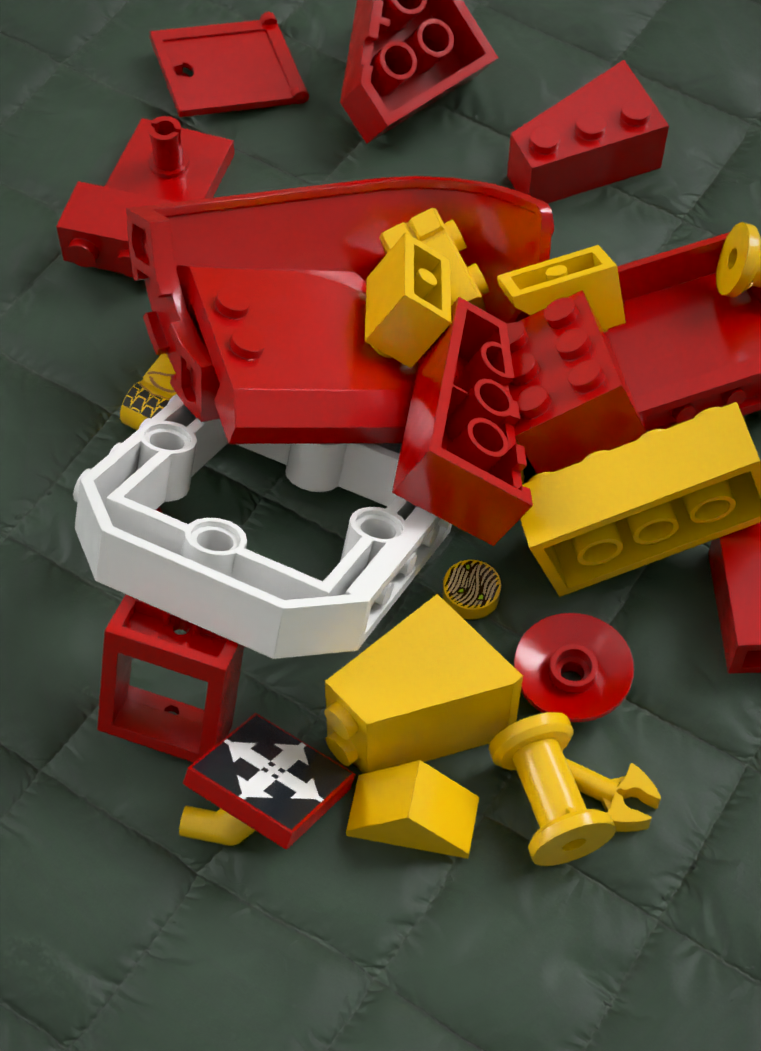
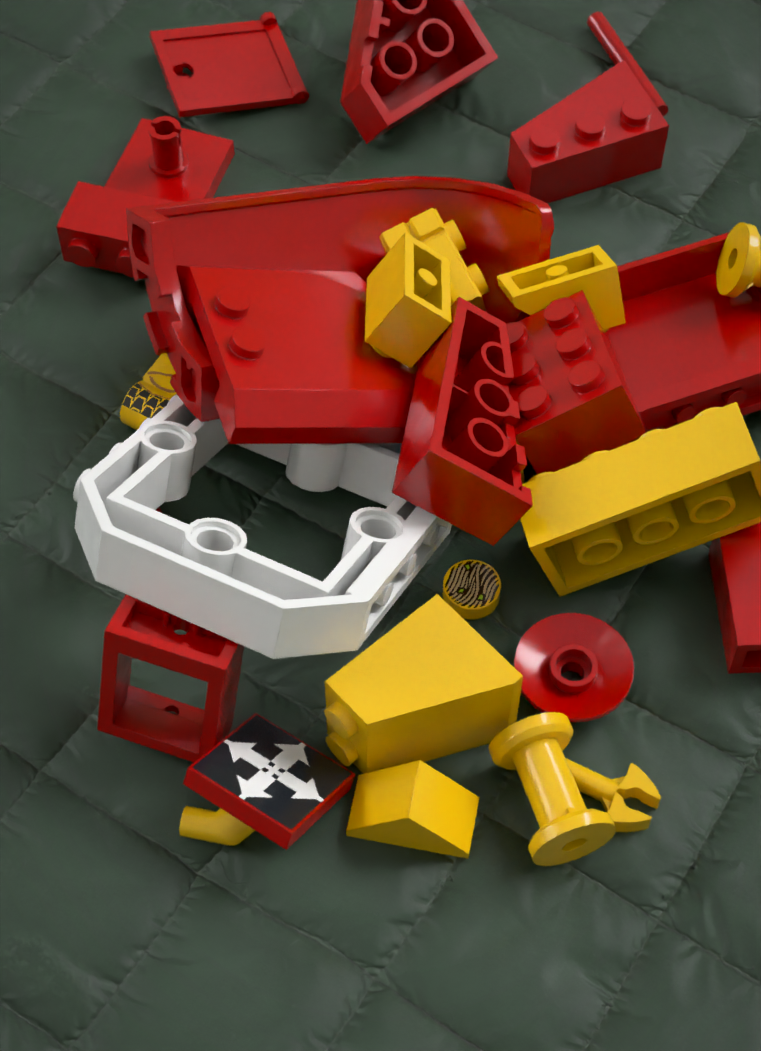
none -> red bar [587,12,669,117]

